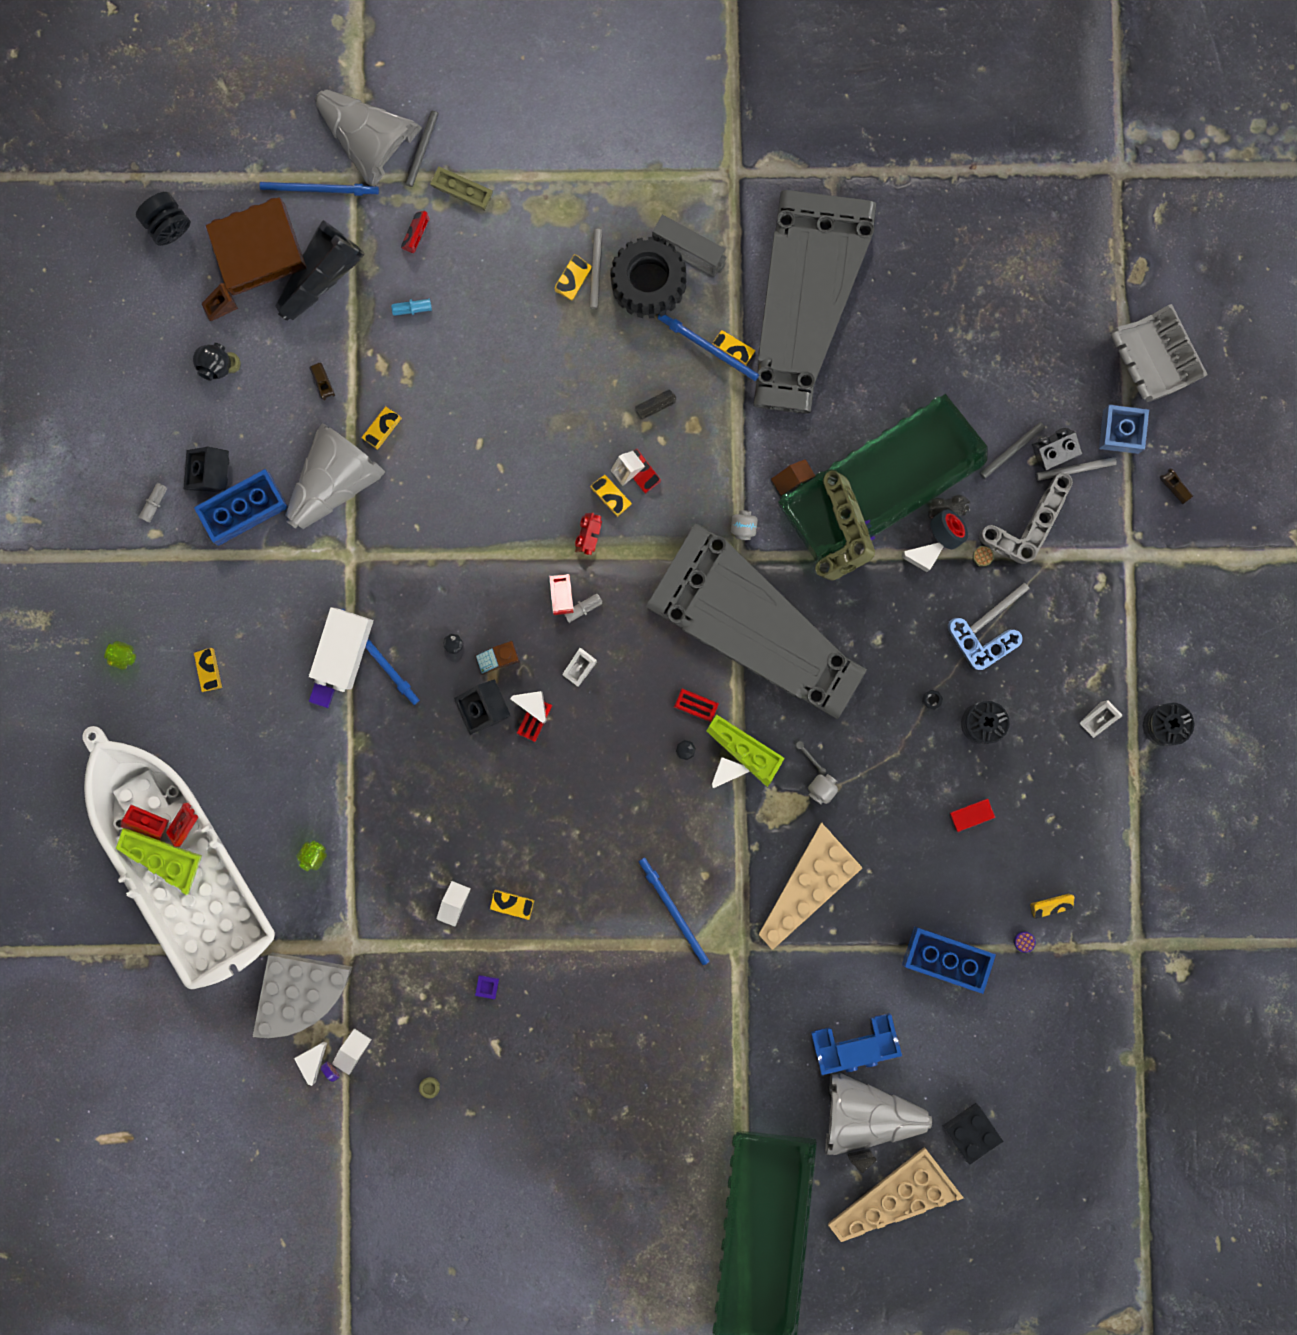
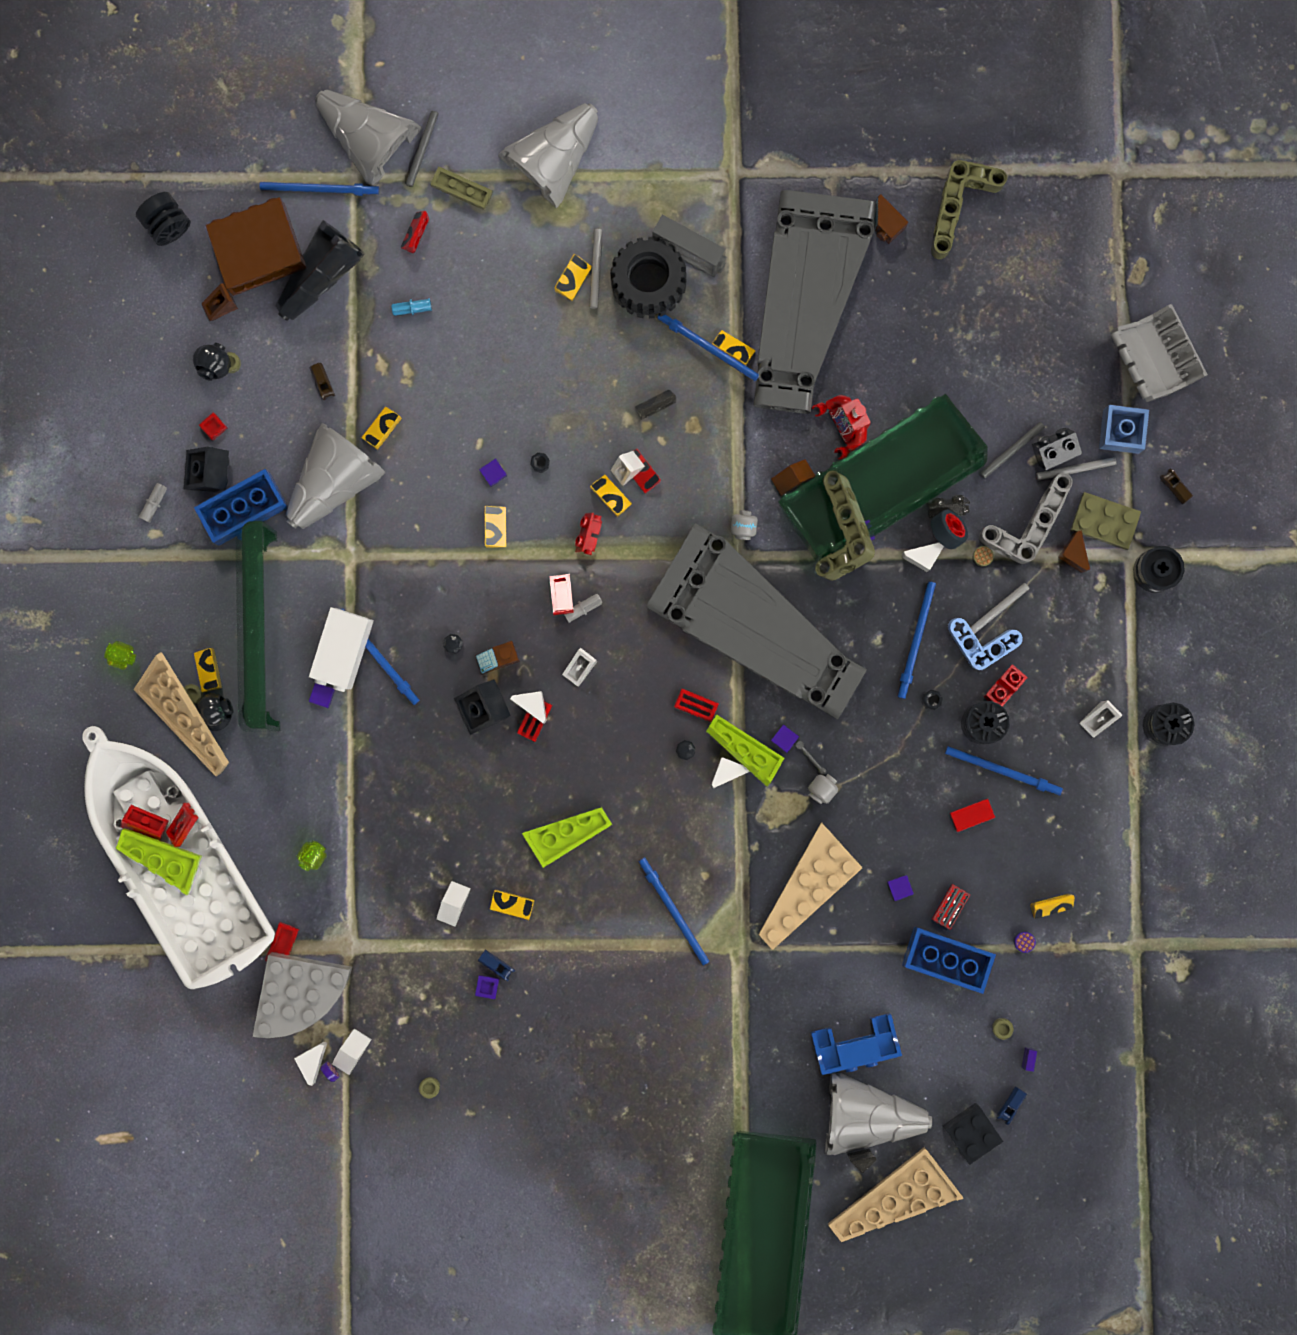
none -> tan wing [134,652,229,776]
none -> olive tile [184,684,203,704]
none -> black plant [196,693,234,731]
none -> red tile [199,412,228,441]
none -> clear green windscreen [236,521,280,732]
none -> red tile [265,922,300,962]
none -> dark blue bar [478,949,515,981]
none -> dark purple tile [479,458,507,487]
none -> slope [485,506,506,548]
none -> light grey cone [498,103,598,208]
none -> lime wing [522,807,612,868]
none -> black tile [530,452,550,473]
none -> dark purple tile [771,725,799,753]
none -> red torso [812,395,871,459]
none -> reddish brown slope [875,194,909,244]
none -> dark purple tile [887,875,914,901]
none -> blue bar [898,581,936,699]
none -> olive beam [931,160,1007,259]
none -> tile [932,884,970,930]
none -> blue bar [945,746,1063,795]
none -> red slope [984,664,1028,707]
none -> olive tile [992,1018,1014,1040]
none -> dark blue bar [996,1086,1027,1125]
none -> dark purple tile [1022,1047,1037,1072]
none -> reddish brown slope [1058,530,1090,573]
none -> olive plate [1070,492,1141,550]
none -> black wheel [1133,546,1185,593]

